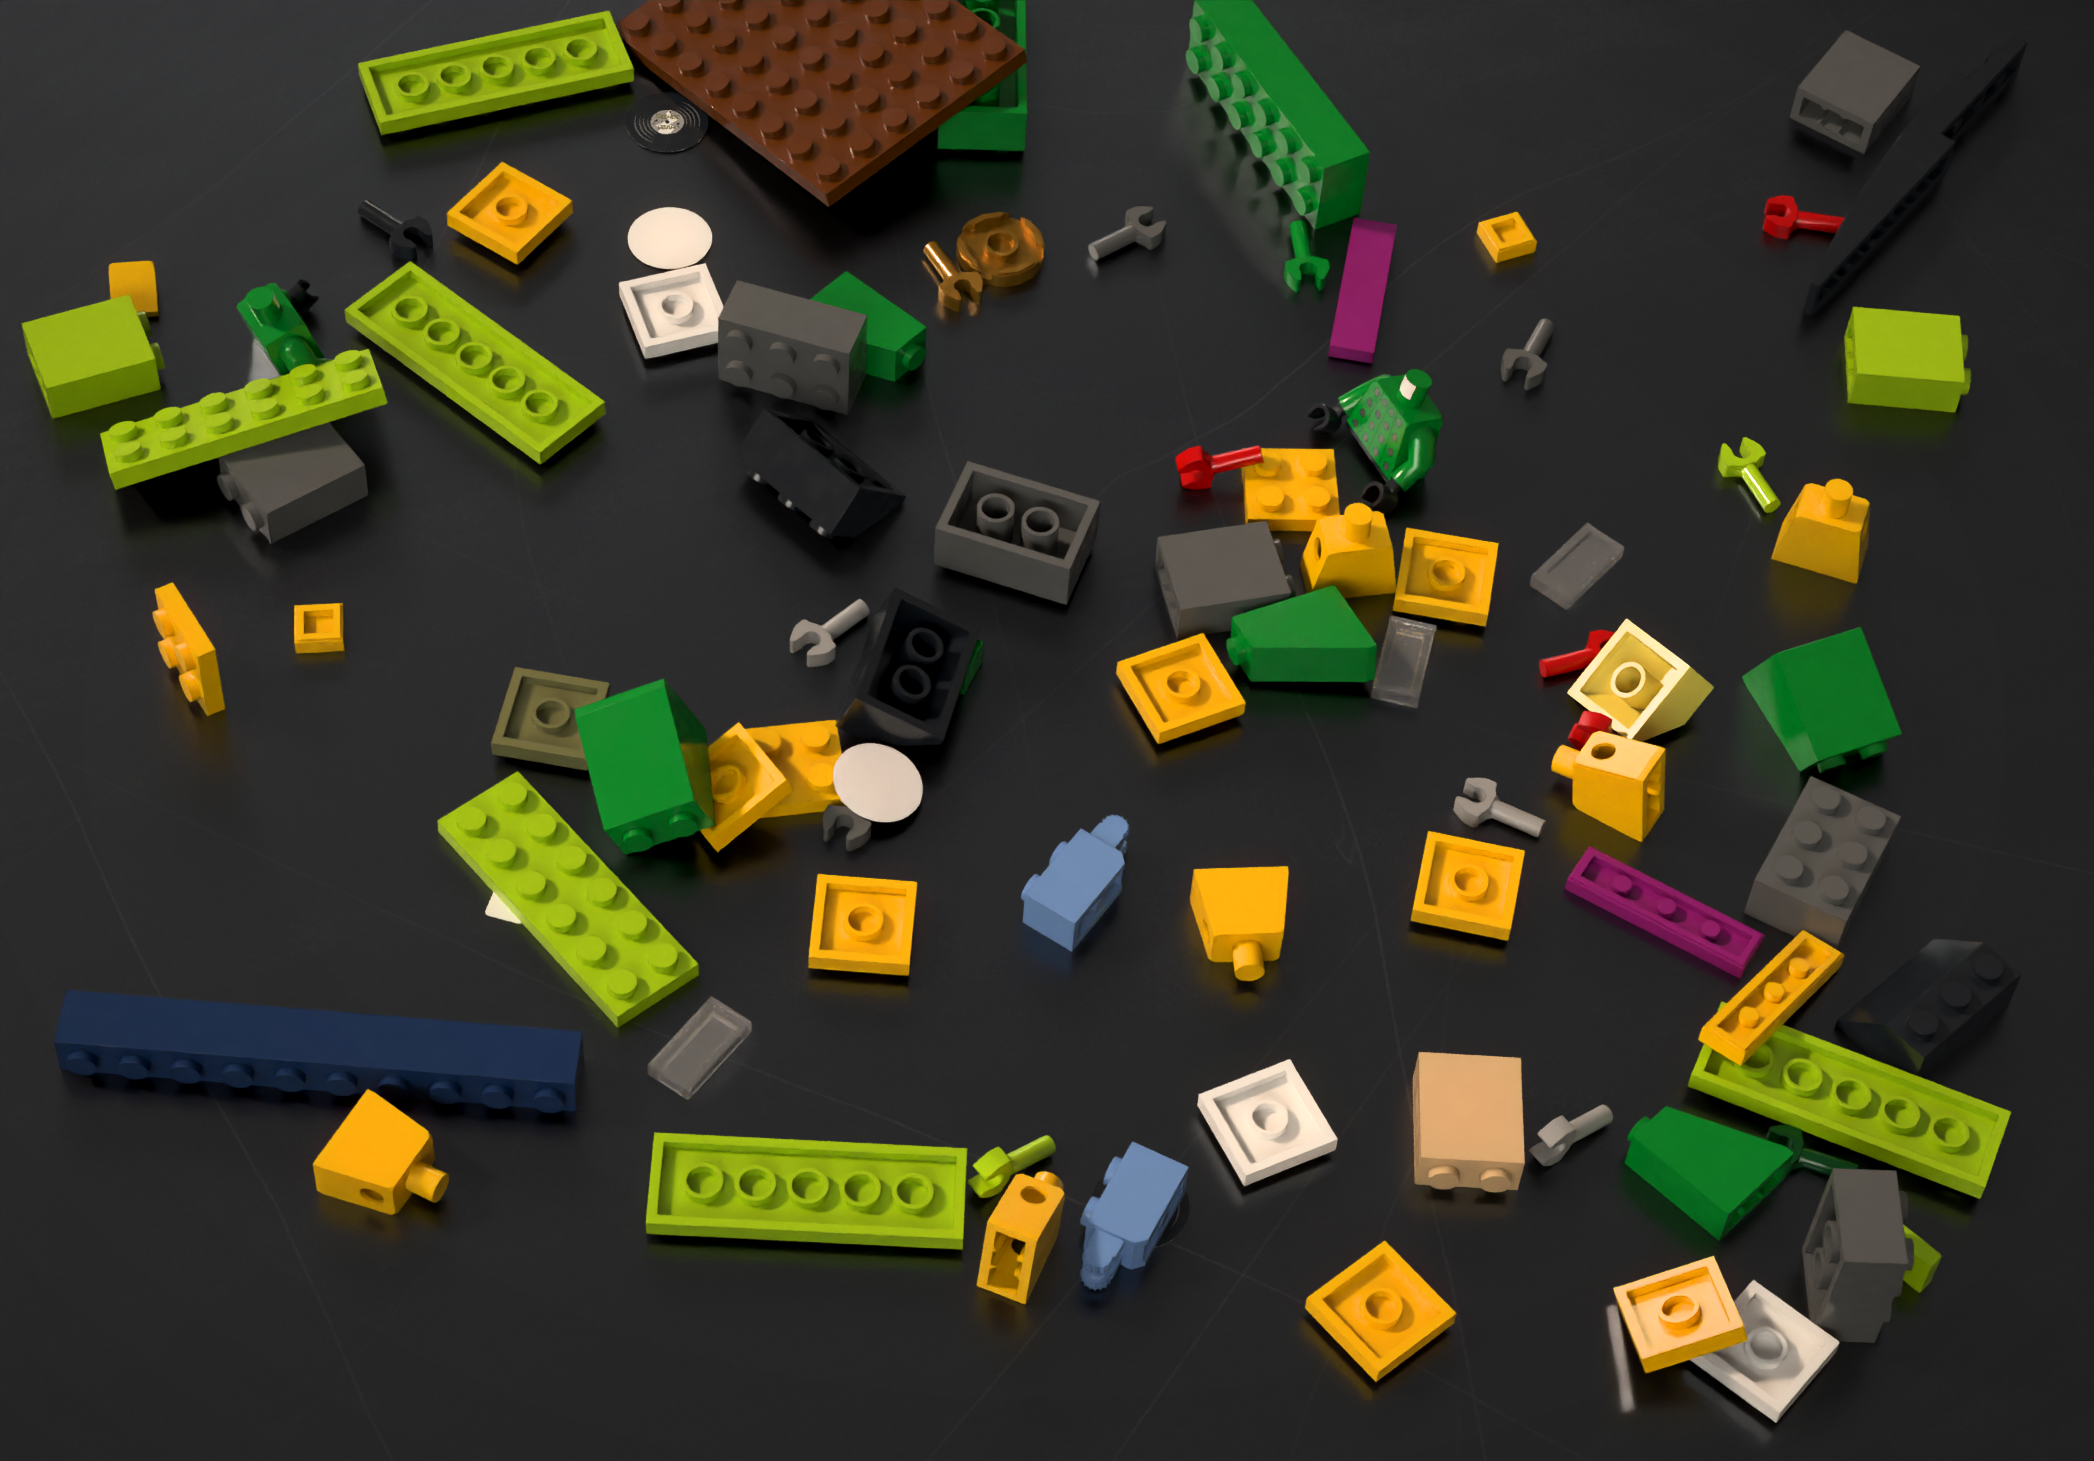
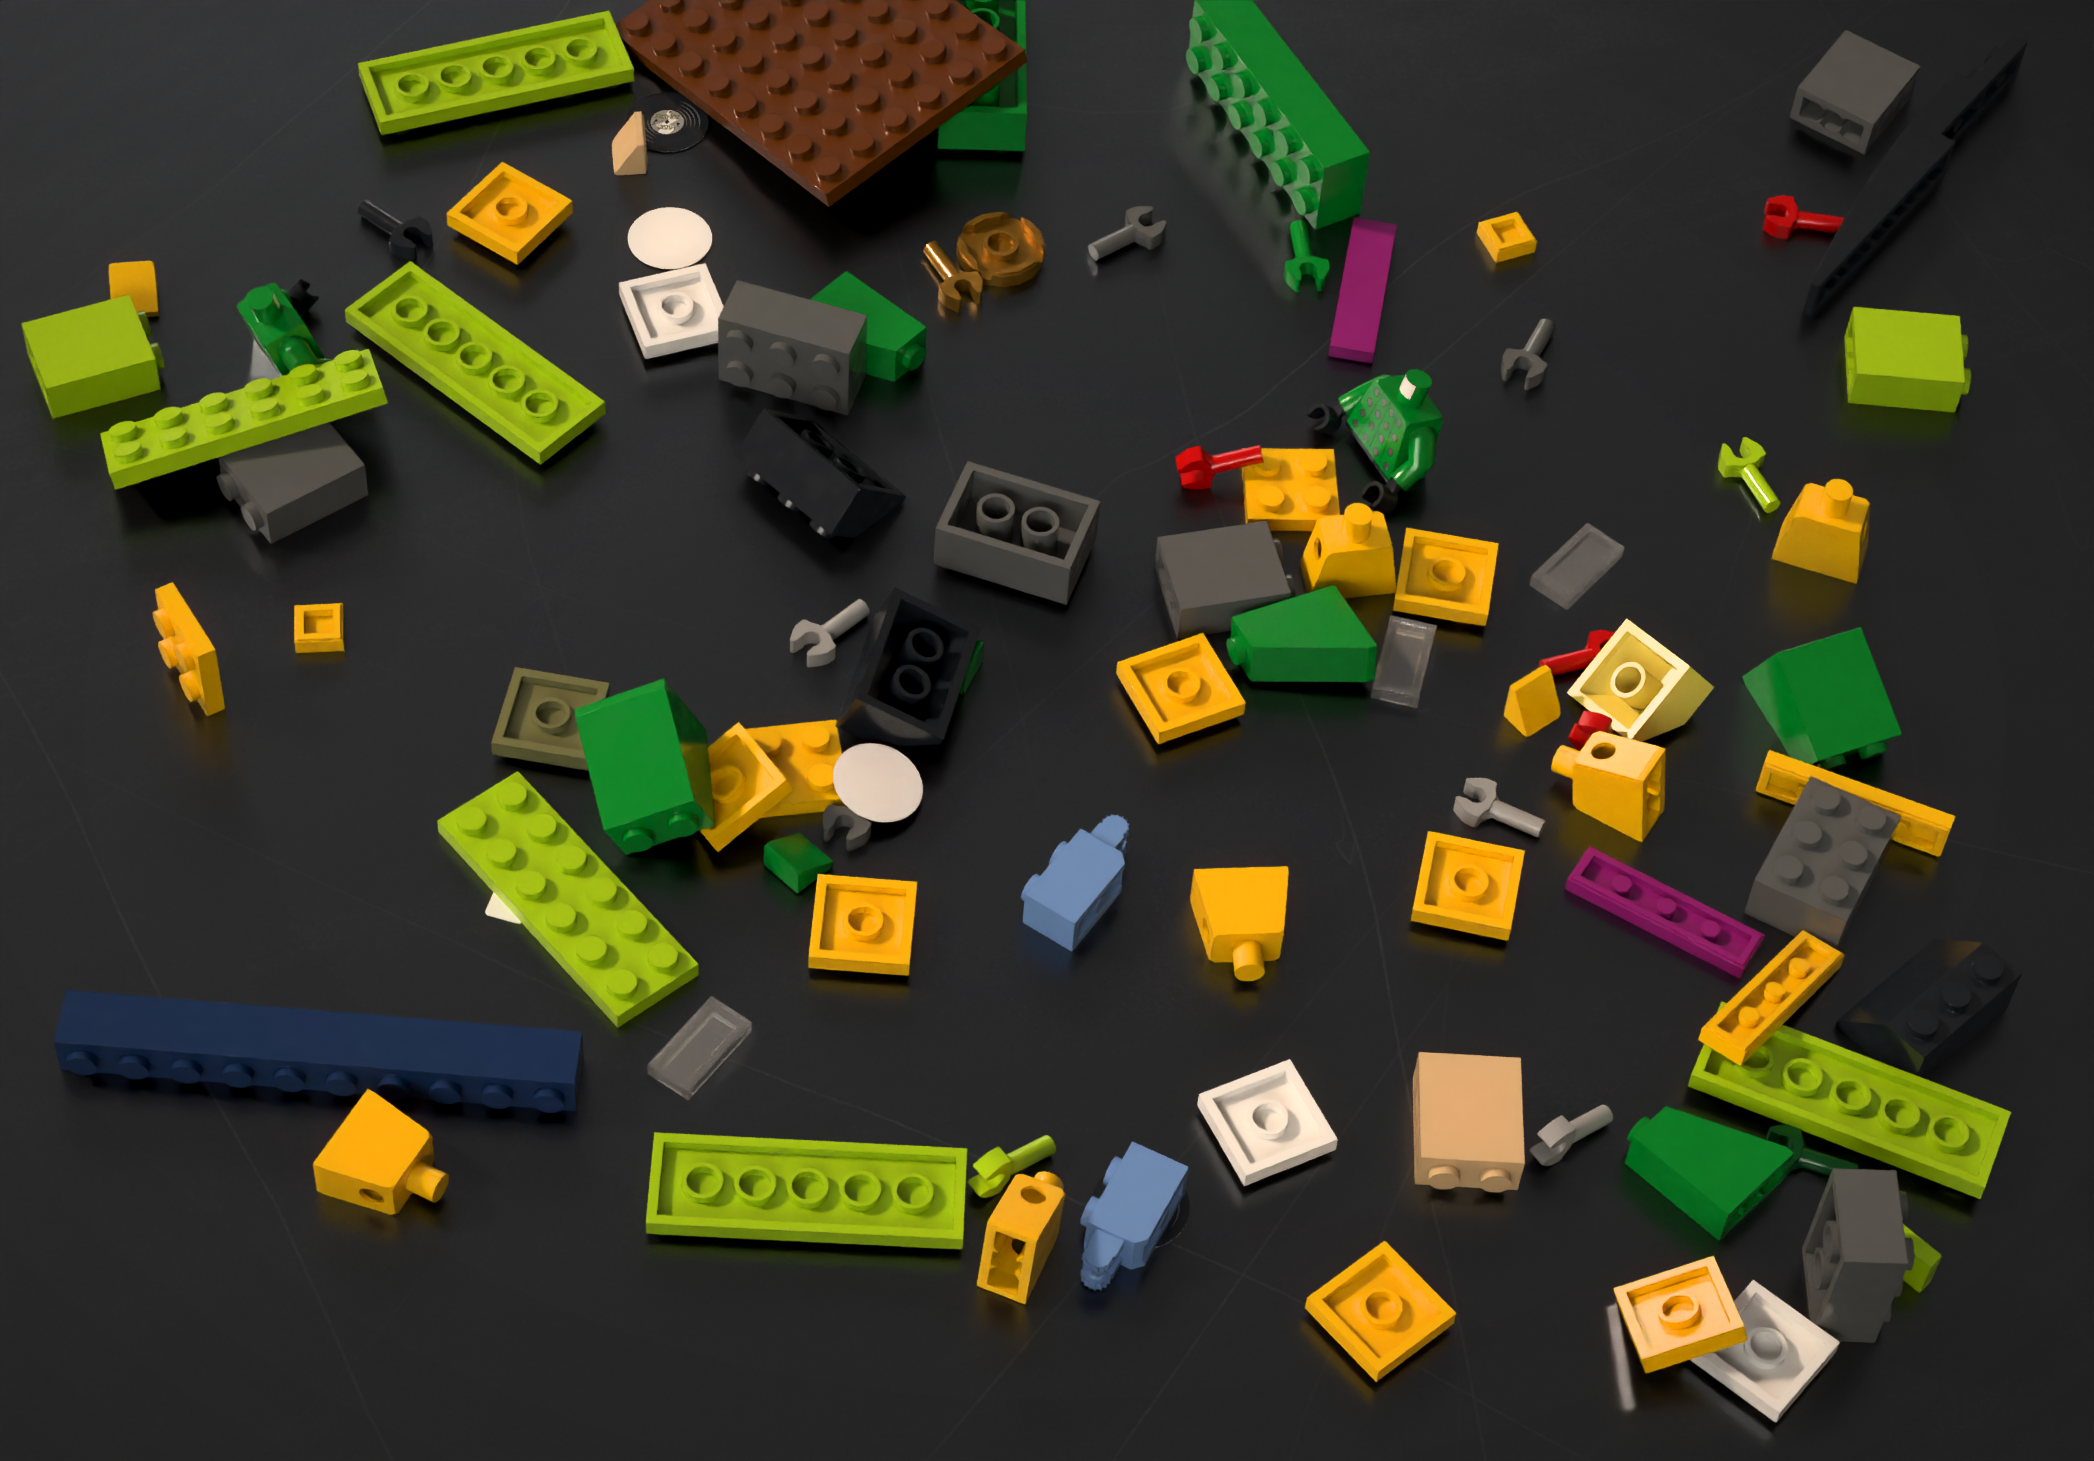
none -> tan slope [612,111,648,176]
none -> green slope [764,832,834,894]
none -> yellow slope [1504,665,1561,737]
none -> yellow tile [1755,750,1955,857]

